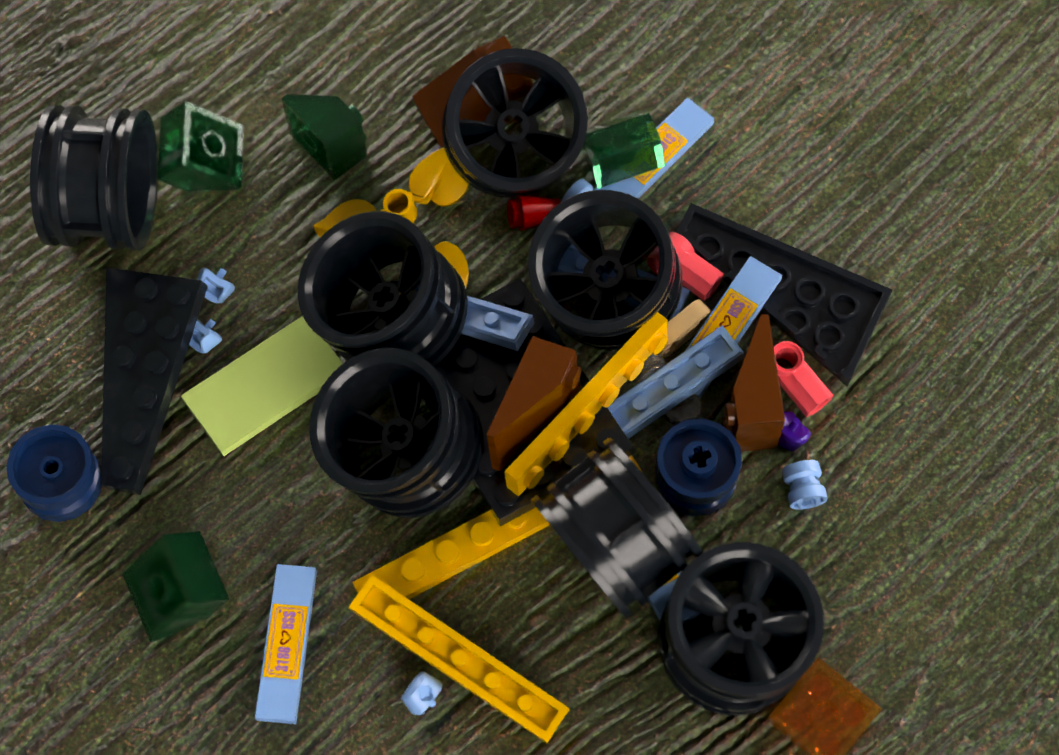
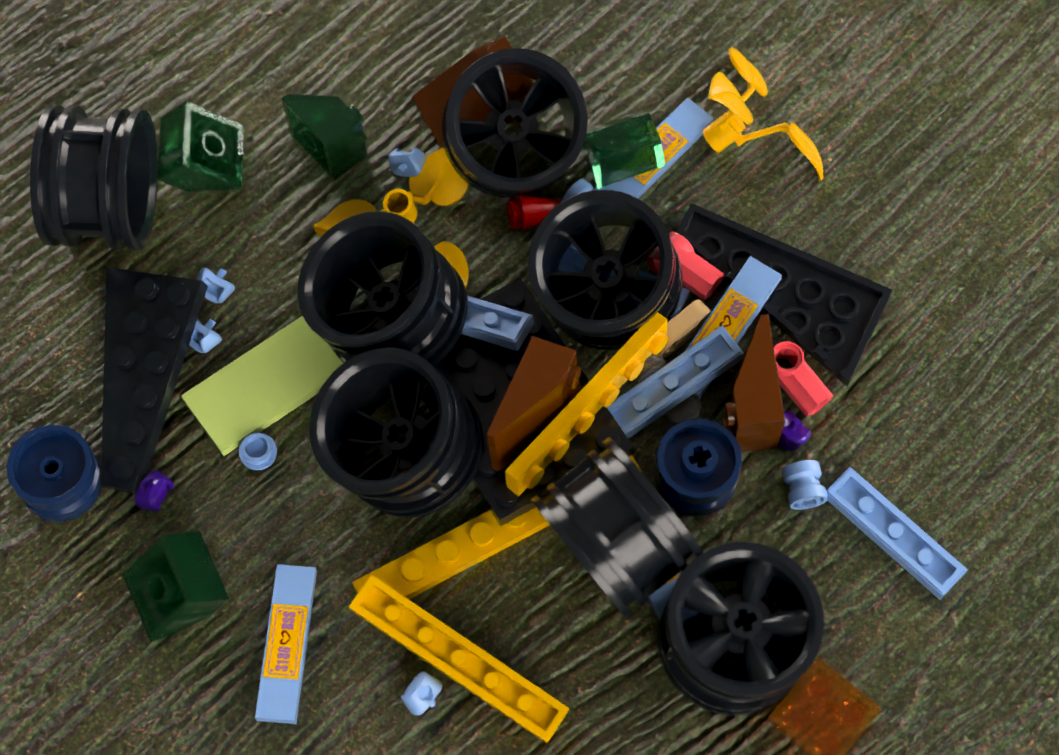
none -> dark purple piece [135,471,175,512]
none -> light blue plate [239,433,277,470]
none -> light blue piece [389,148,427,177]
none -> yellow plant [702,47,823,181]
none -> light blue tile [826,467,968,600]

